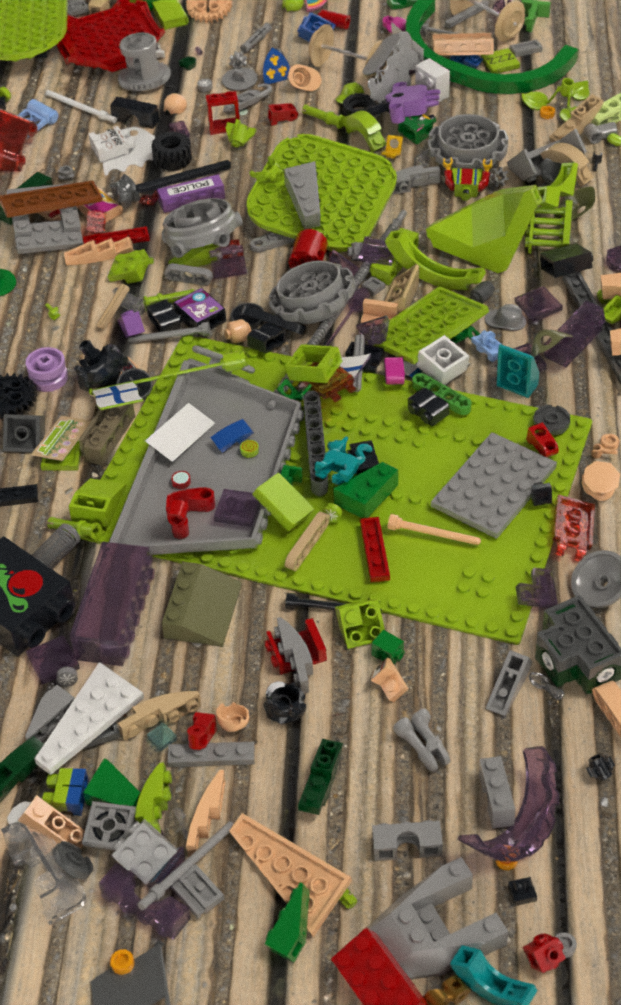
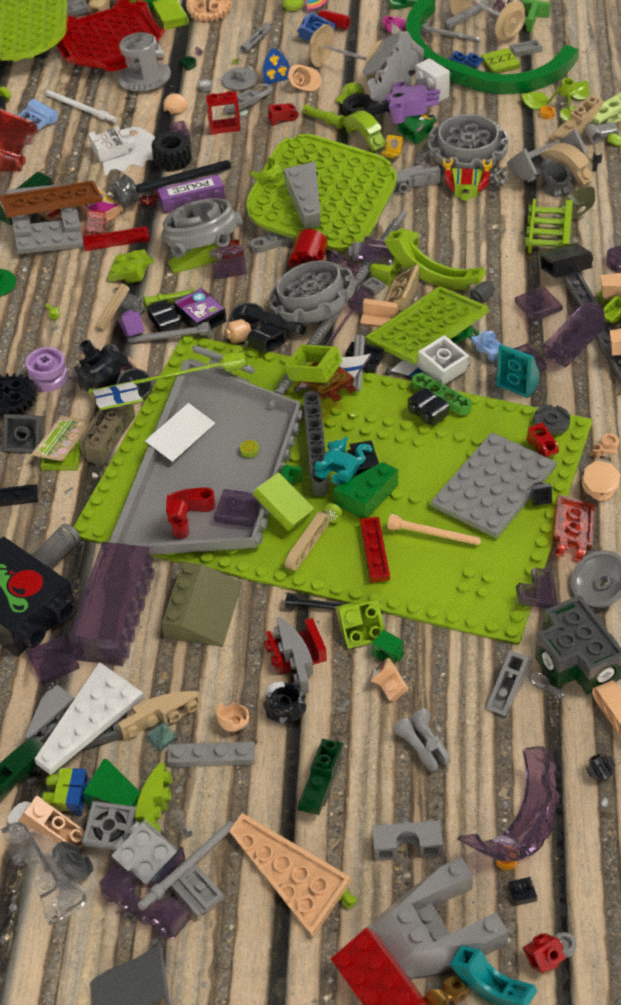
lime pin [47,517,102,540] -> none
light grey tile [57,667,78,687] -> none
light grey plate [58,165,74,180] -> none
light nougat slope [64,237,134,265] -> none
lime slope [69,478,126,528] -> none
black arch [110,97,159,129] -> none
light orange tile [110,949,135,975] -> none
light grey beam [164,263,213,286] -> none
tile [171,471,191,489] -> none
light nougat slope [186,770,226,857] -> none
red leg [187,712,217,750] -> none
blue slope [210,419,254,453] -> none
lime brick [226,119,257,148] -> none
light grey gear [229,51,247,69] -> none
green slope [264,882,310,963] -> none
green bracket [277,379,312,401] -> none
wing [356,315,390,346] -> none
dark pink beam [384,357,405,385] -> none
lime panel [426,185,543,273] -> none
light nougat fence [433,33,494,56] -> none
light grey arch [479,756,515,828] -> none
light grey piece [485,304,526,330] -> none
olive piece [530,330,574,357] -> none
lime arch [537,162,578,208] -> none

